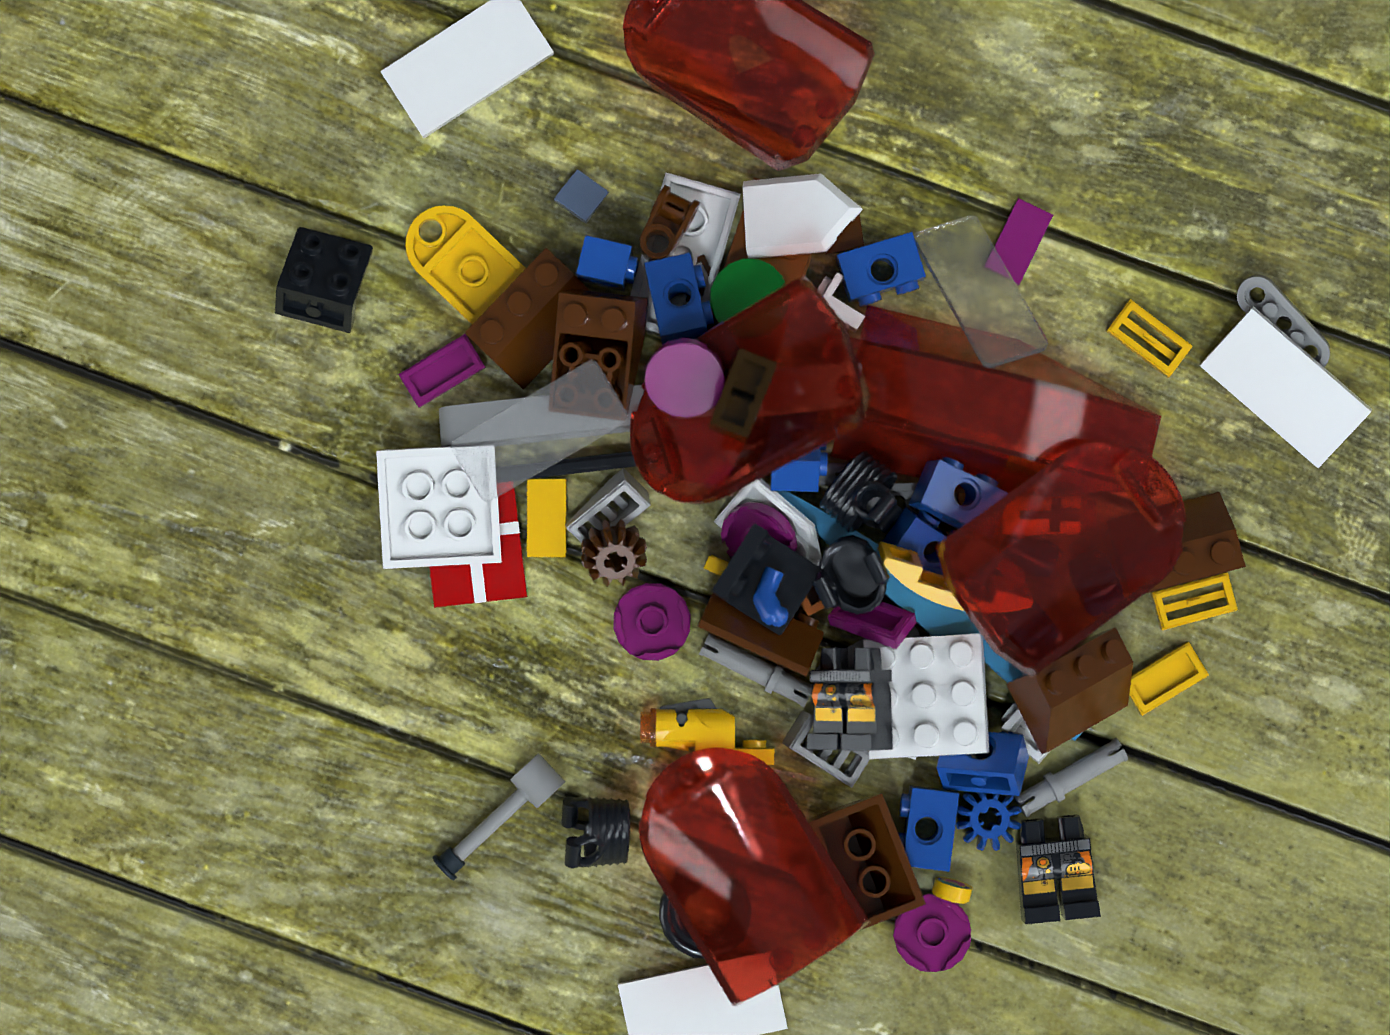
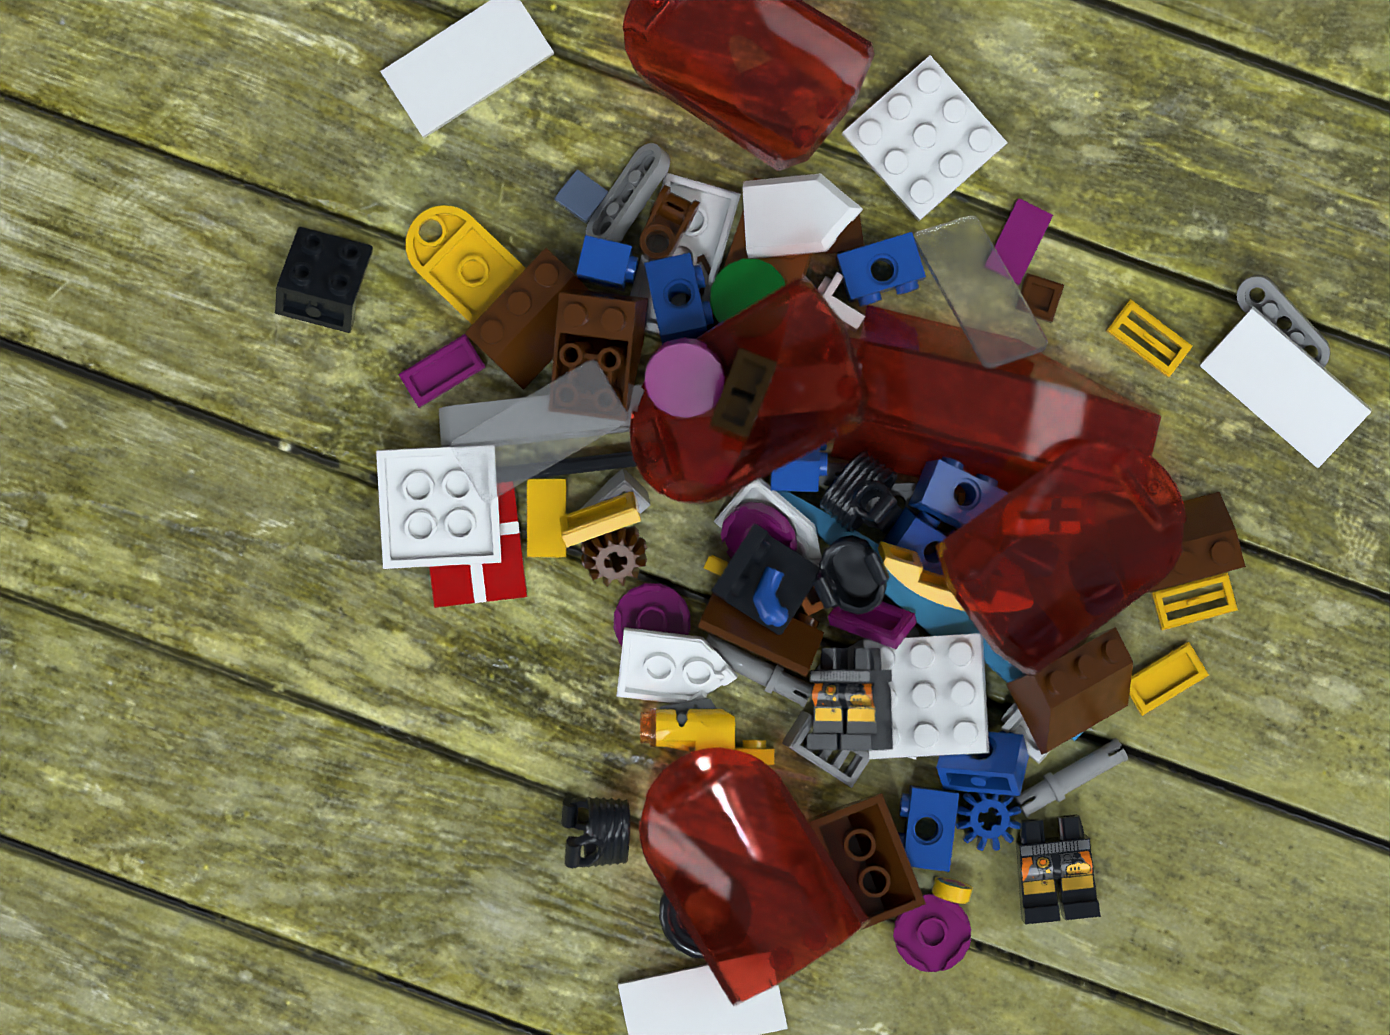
light grey piece [432,753,565,881] -> none
none -> yellow tile [560,492,641,547]
none -> light grey plate [586,143,670,243]
none -> white tile [617,627,738,704]
none -> white plate [842,55,1008,221]
none -> reddish brown tile [1014,273,1064,323]

